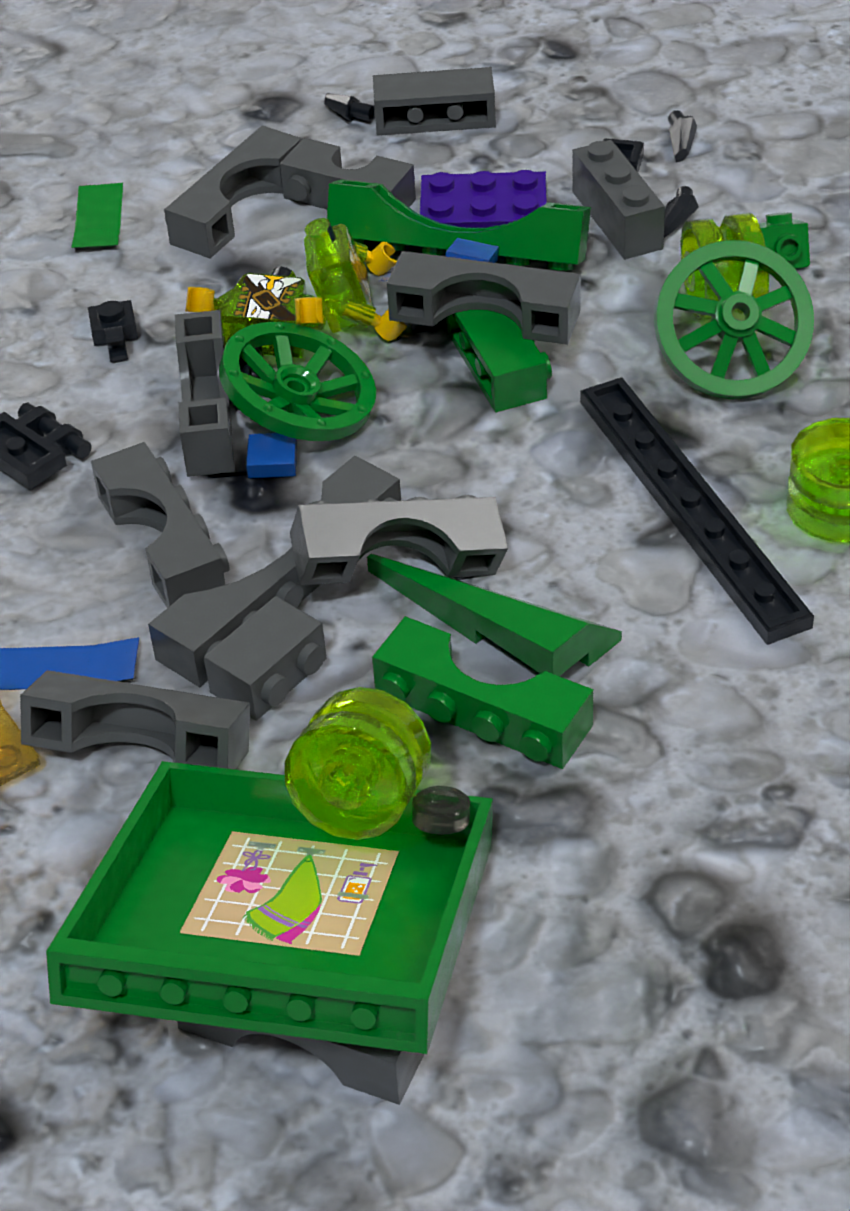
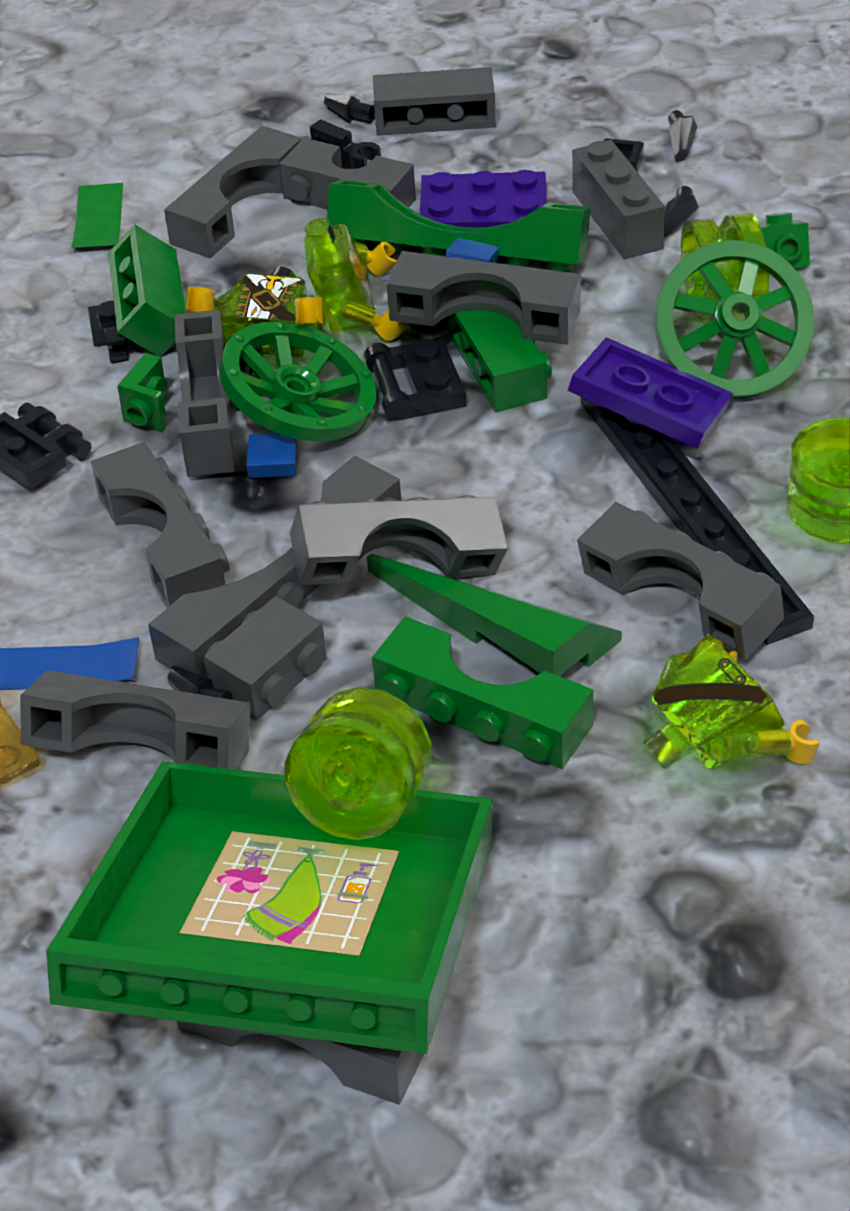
clear smoke tile [412,786,470,835] -> none
none -> green brick [108,224,186,357]
none -> green bracket [117,353,168,432]
none -> black bar [167,665,232,700]
none -> black plate [310,119,381,169]
none -> black plate [364,337,467,421]
none -> dark purple plate [567,337,733,449]
none -> dark grey arch [577,502,784,660]
none -> clear neon green torso [642,633,820,769]

